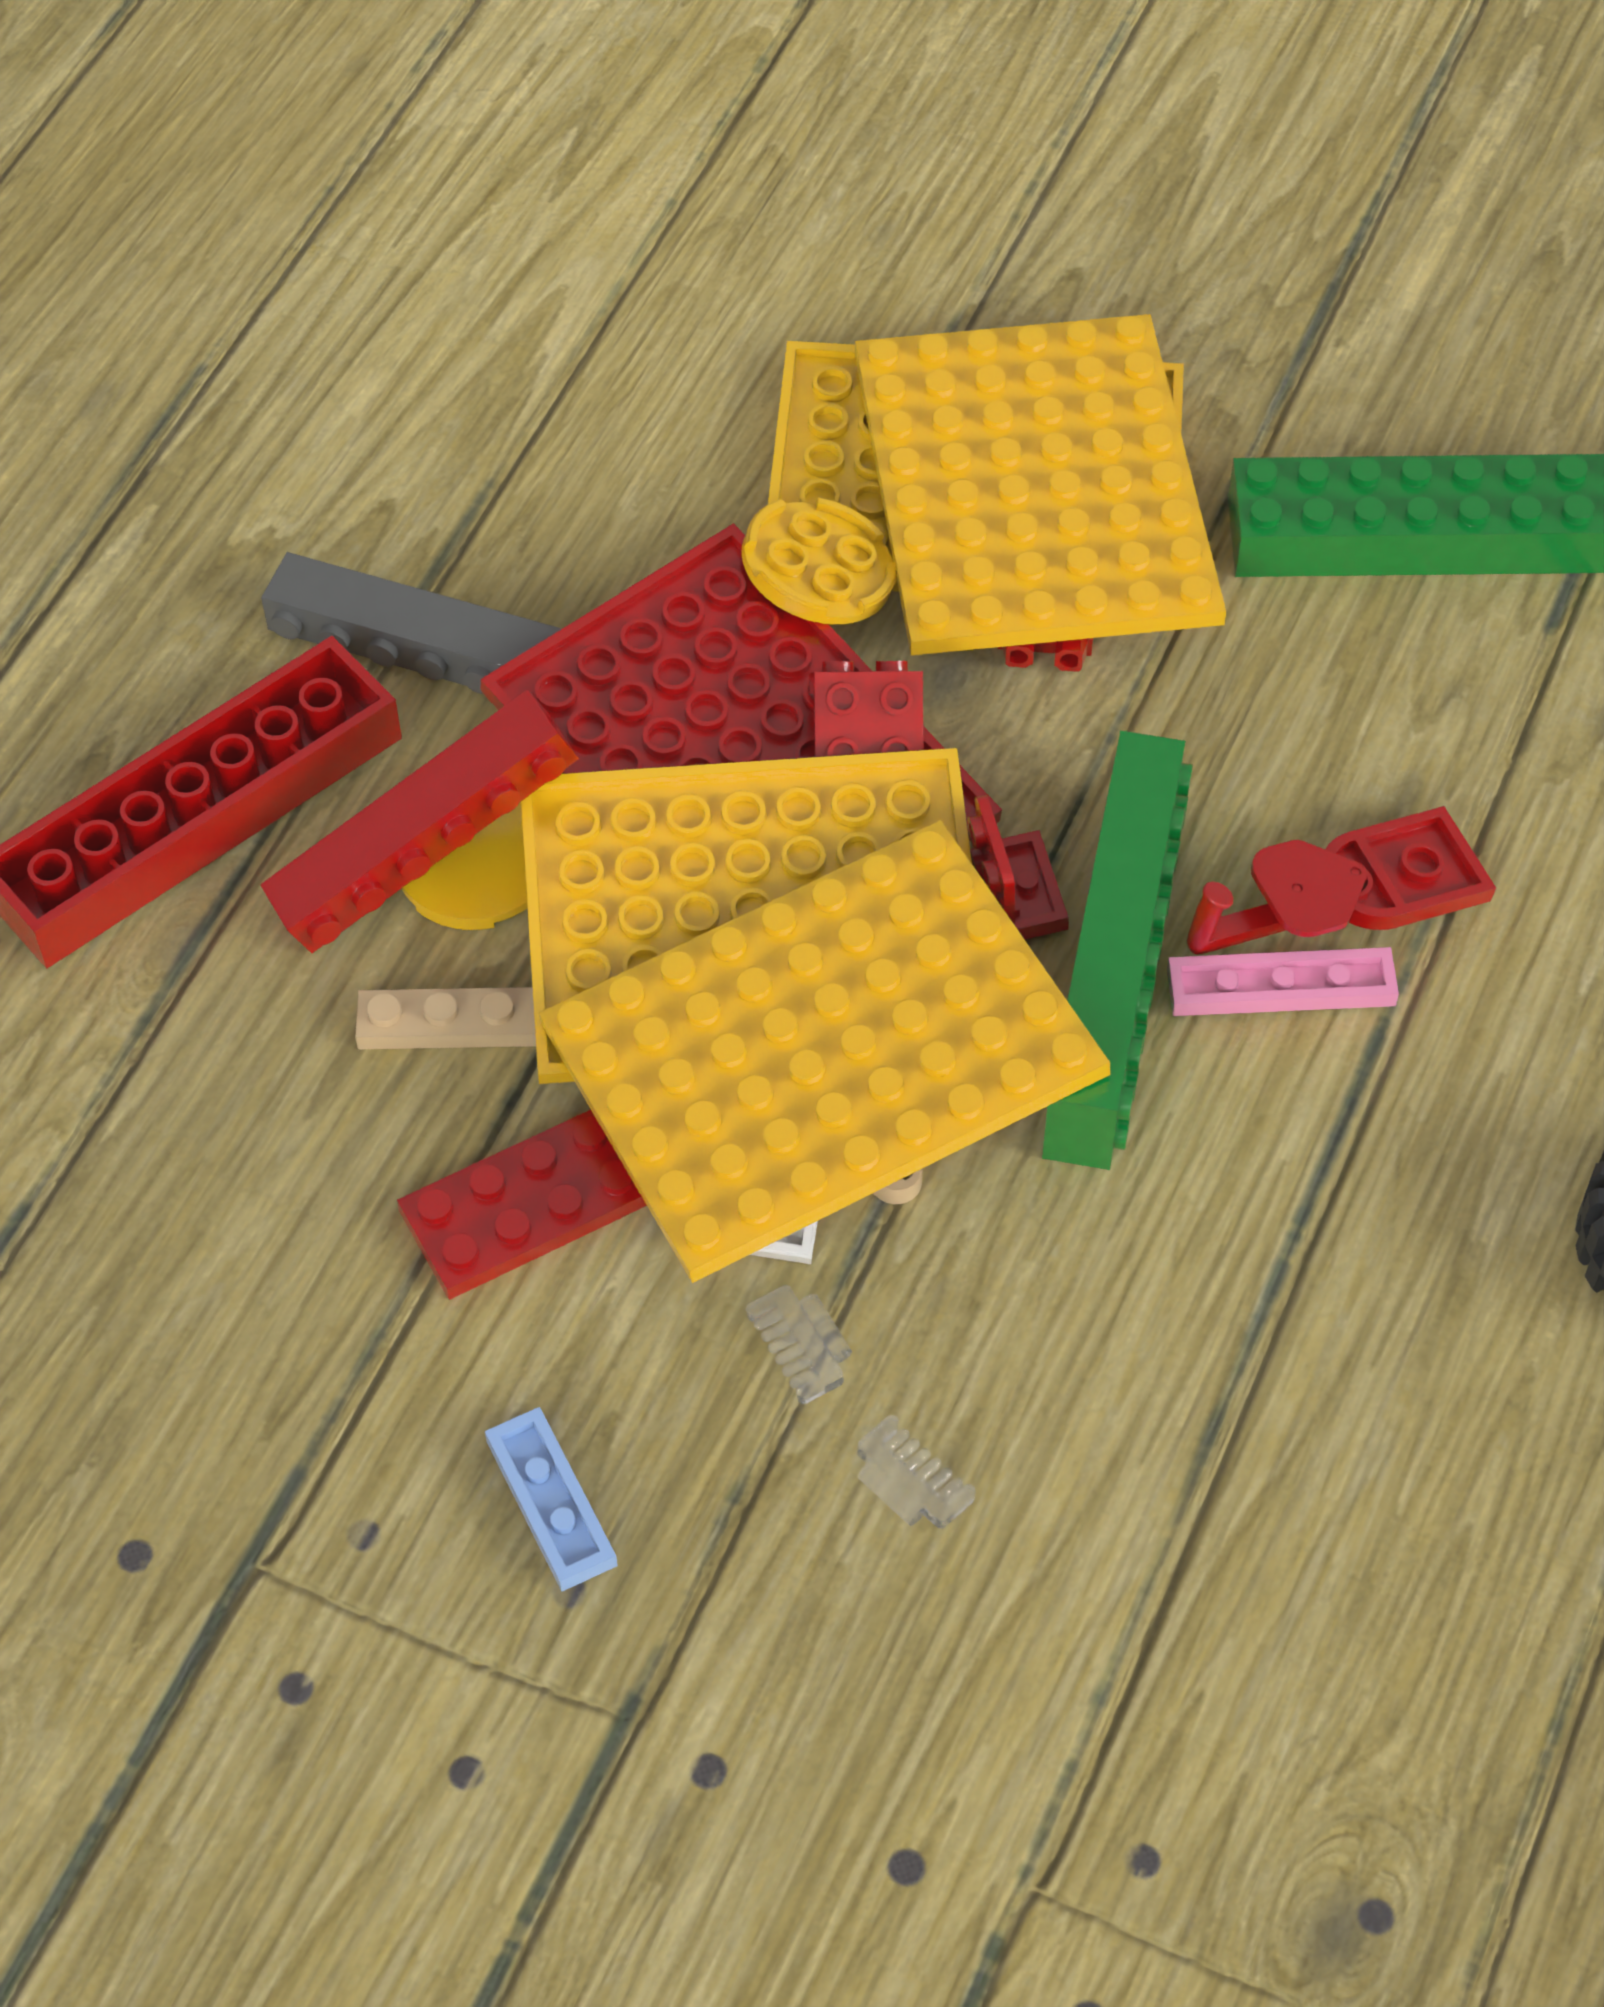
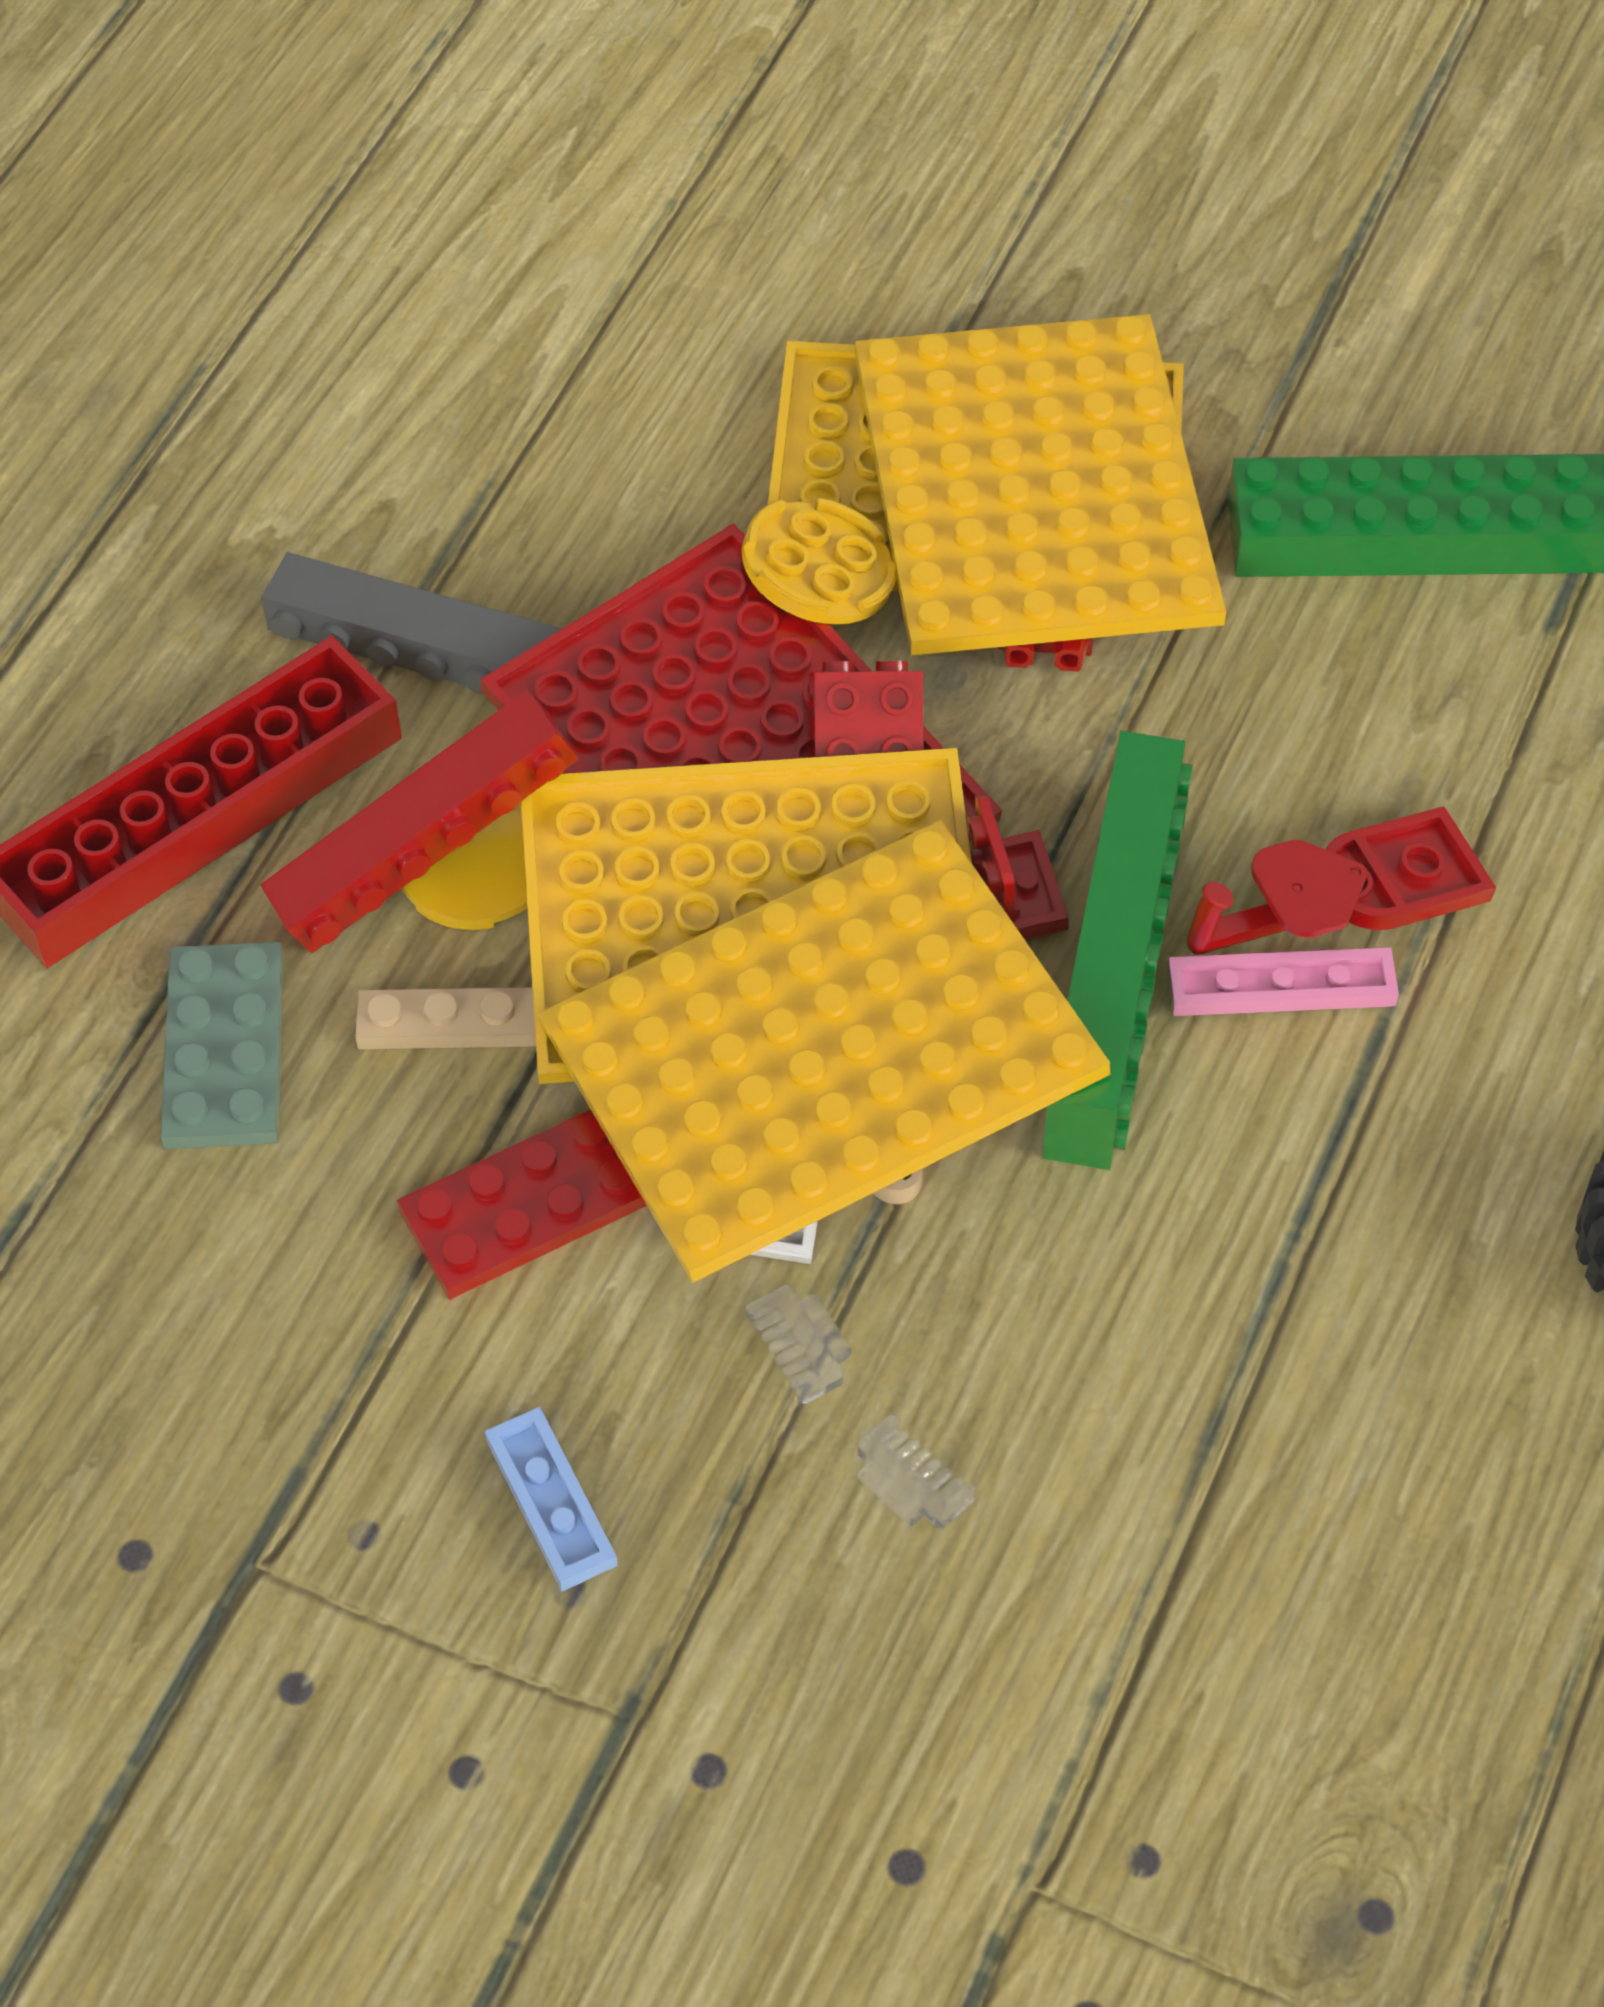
none -> sand green plate [161,942,284,1149]

